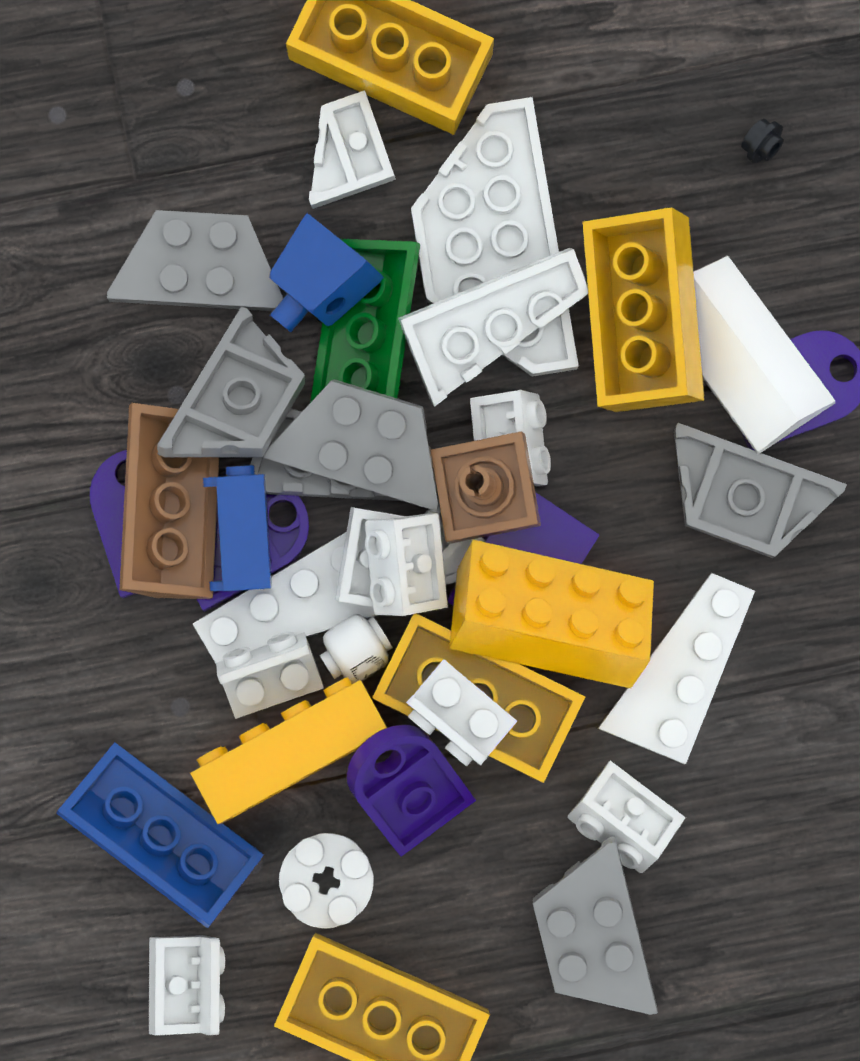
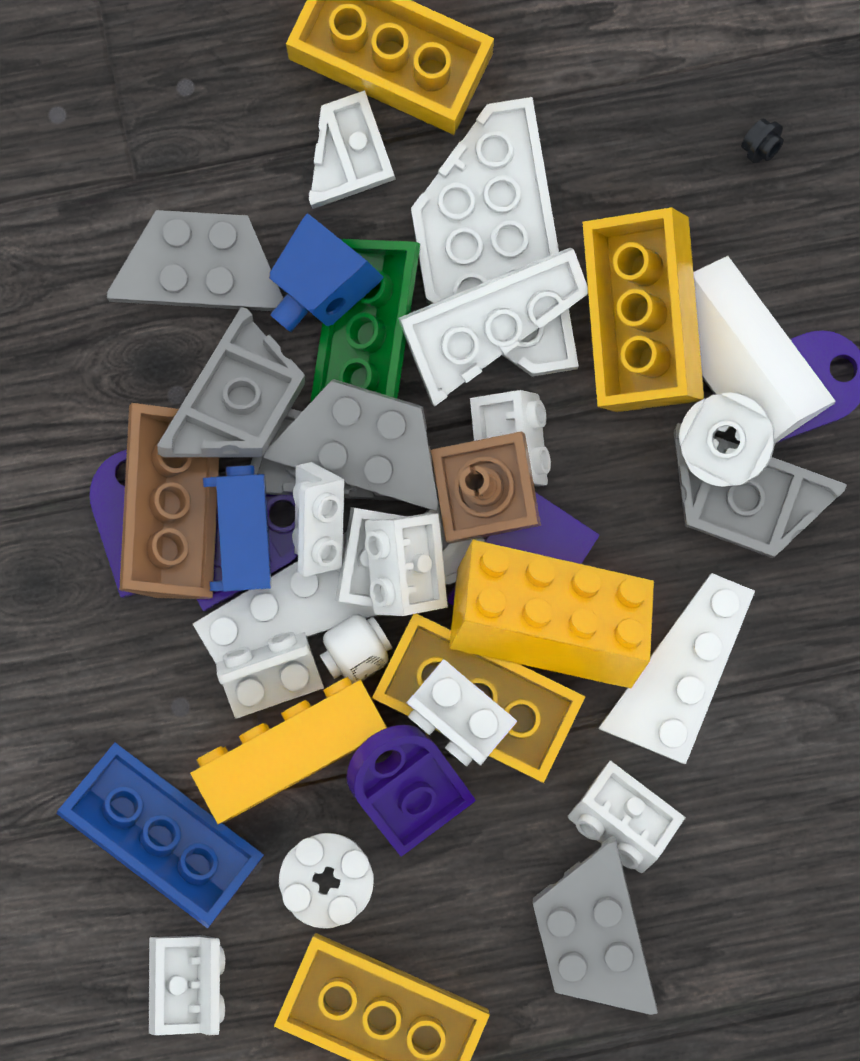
none -> white bracket [292,462,344,577]
none -> white plate [679,392,775,487]

